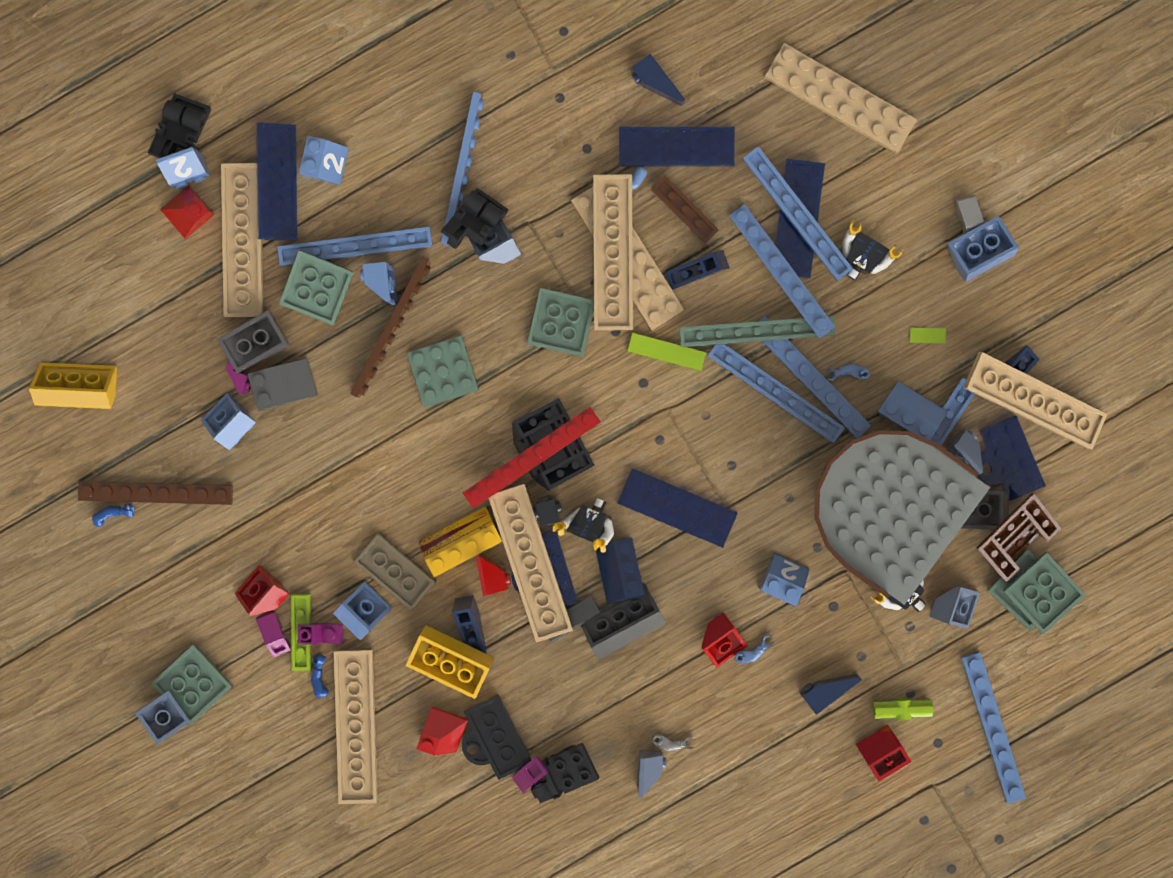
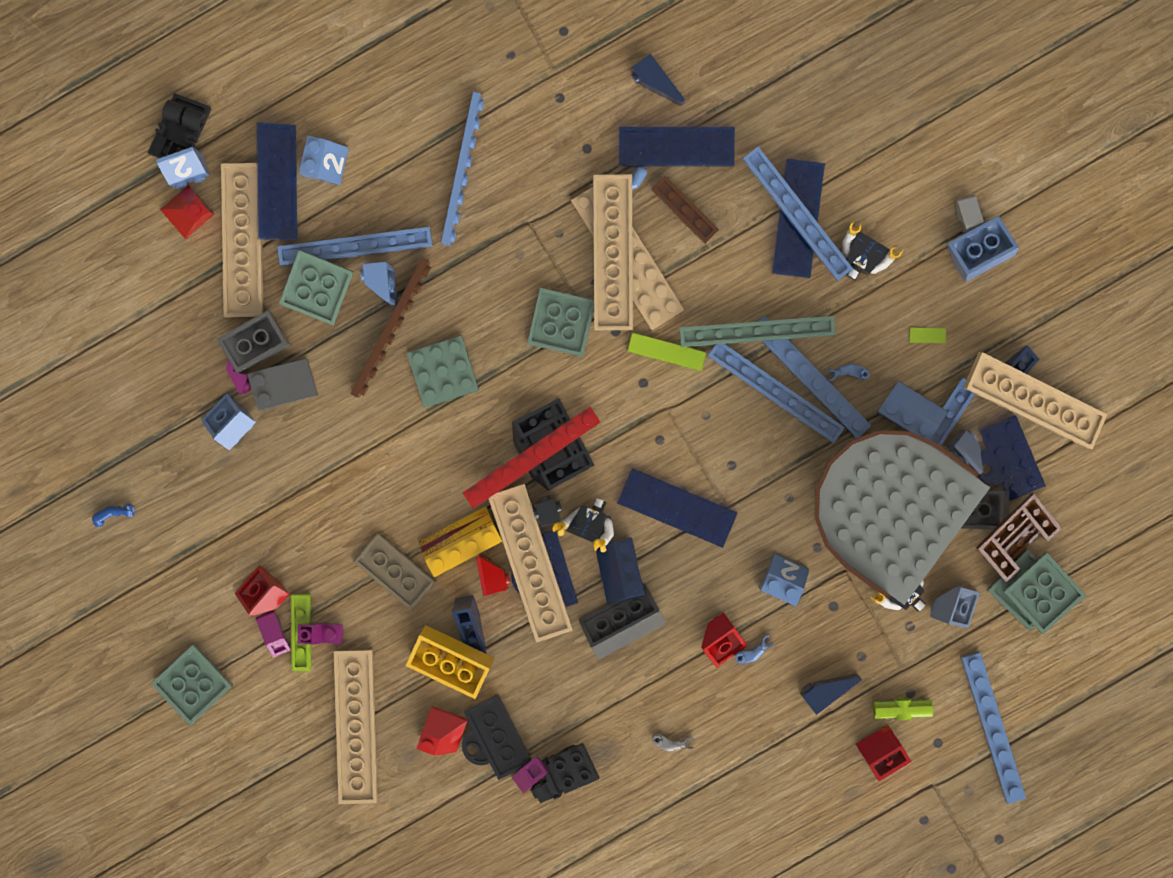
yellow slope [29,362,117,409] -> none
reddish brown plate [78,481,233,505] -> none
sand blue slope [135,690,190,745] -> none
blue arm [311,655,328,698] -> none
medium blue slope [333,582,392,640] -> none
black plate [441,188,509,249] -> none
sand blue slope [468,220,521,264] -> none
dark grey tile [549,595,601,643] -> none
sand blue slope [637,750,666,798] -> none
dark blue slope [665,250,730,290] -> none
medium blue plate [729,204,835,339] -> none
tan plate [764,43,917,154] -> none

